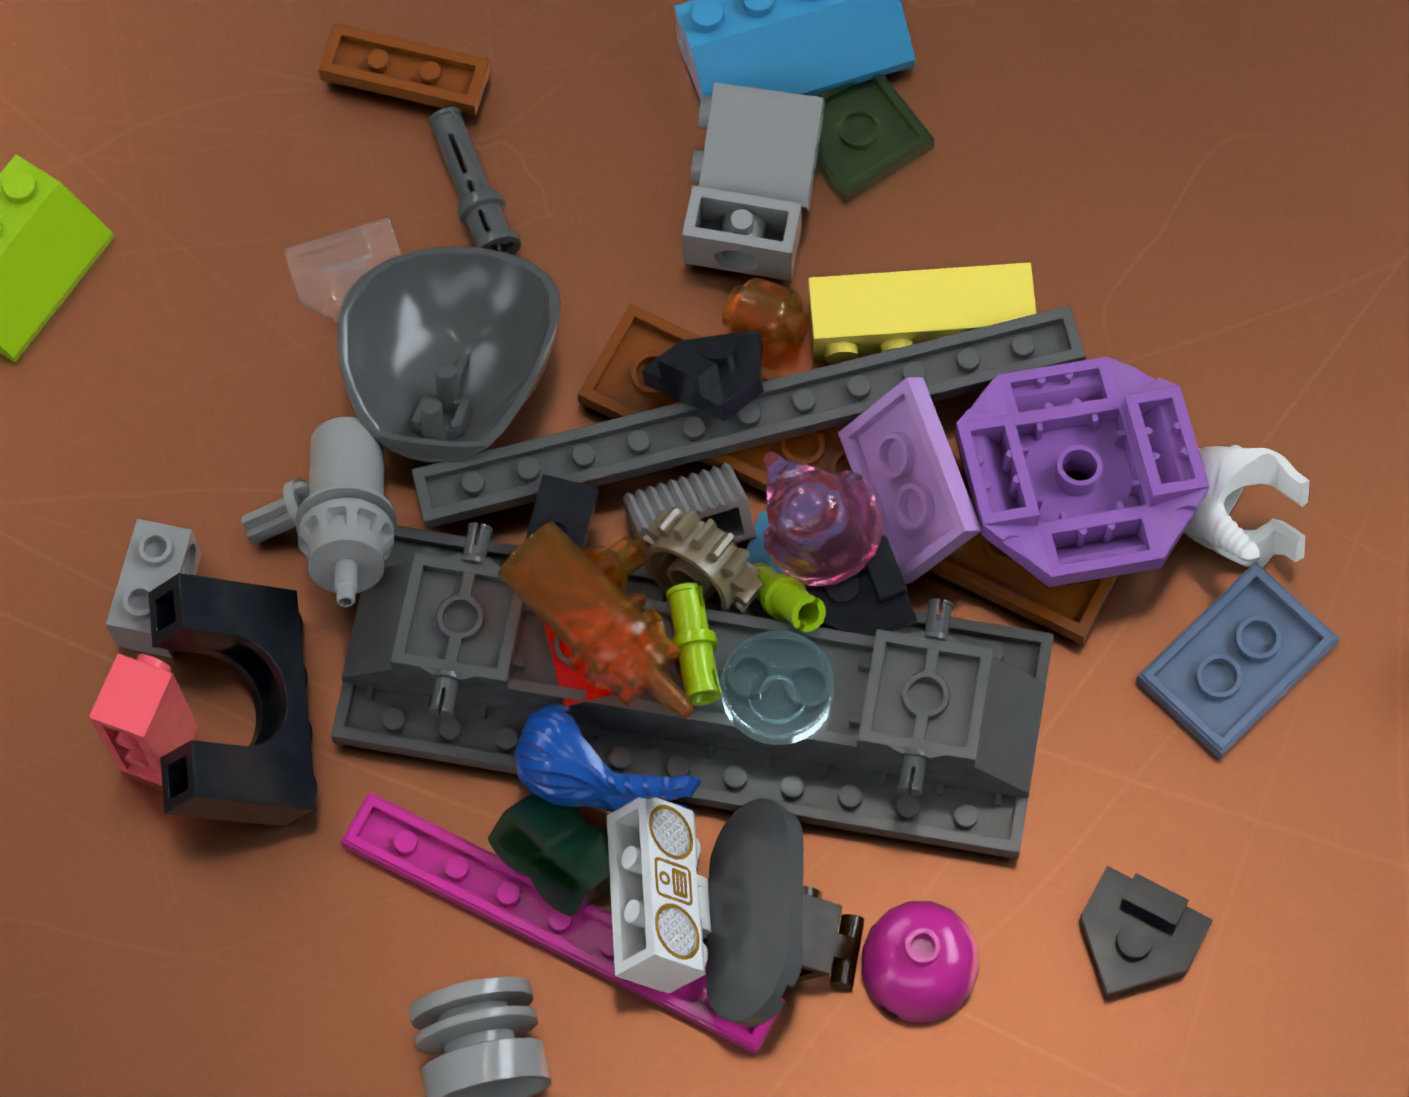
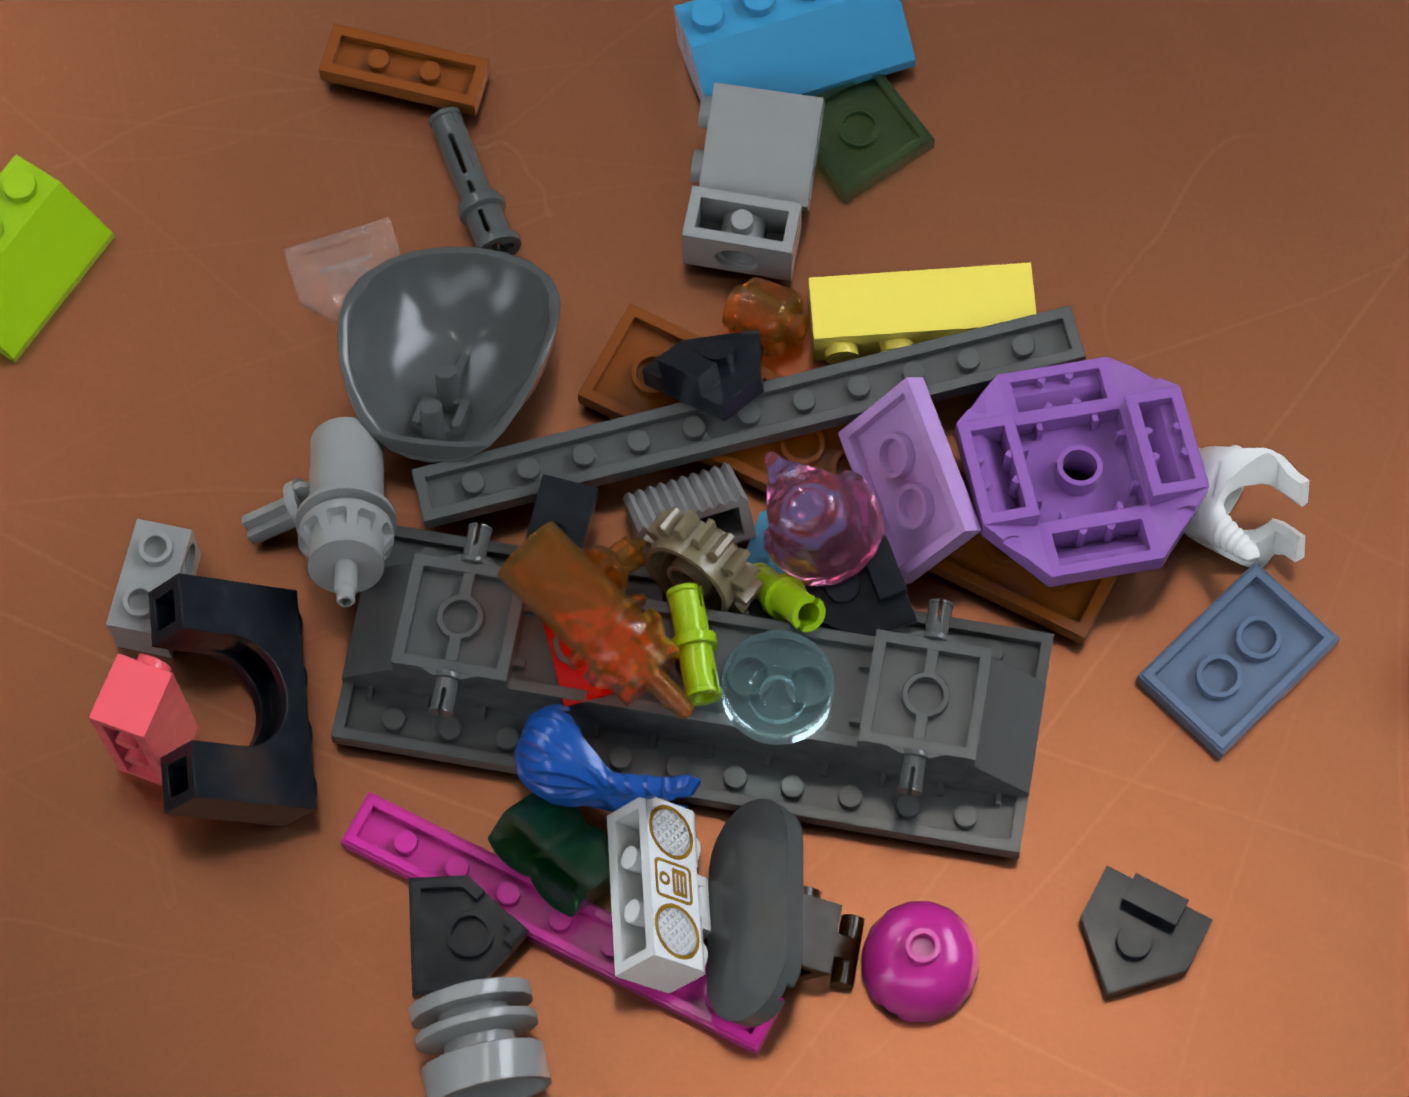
none -> black plate [408,875,530,999]

